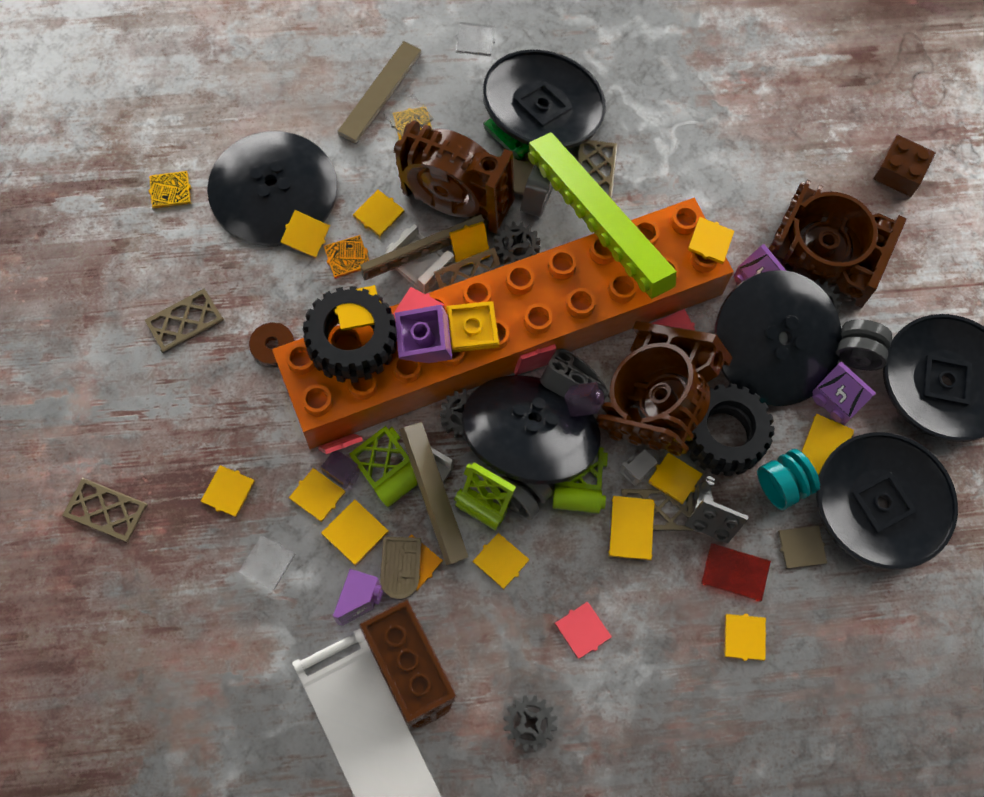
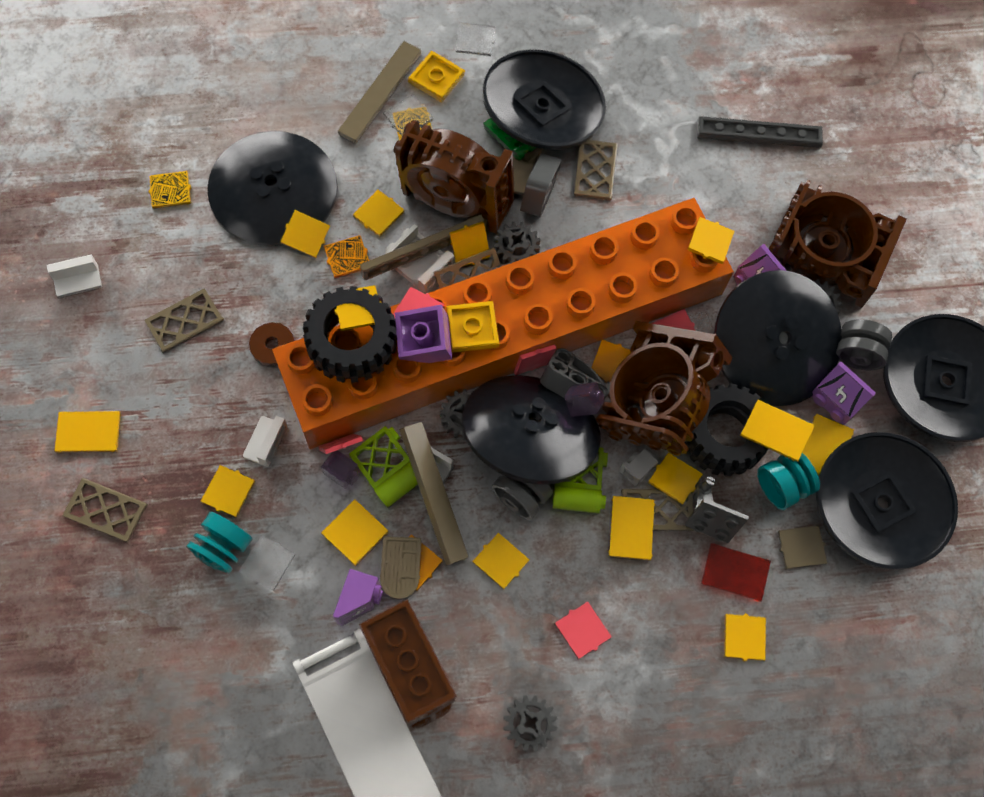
yellow piece [289,468,346,522] -> none
lime piece [454,462,516,531] -> none
lime brick [528,132,677,299] -> none
reddish brown brick [873,134,936,197] -> none
none -> white panel [47,254,102,298]
none -> yellow piece [54,411,121,453]
none -> teal wheel [186,512,253,574]
none -> white panel [243,416,287,467]
none -> yellow tile [408,50,465,103]
none -> light orange piece [591,339,631,383]
none -> dark grey tile [697,116,823,148]
none -> yellow piece [740,400,815,462]

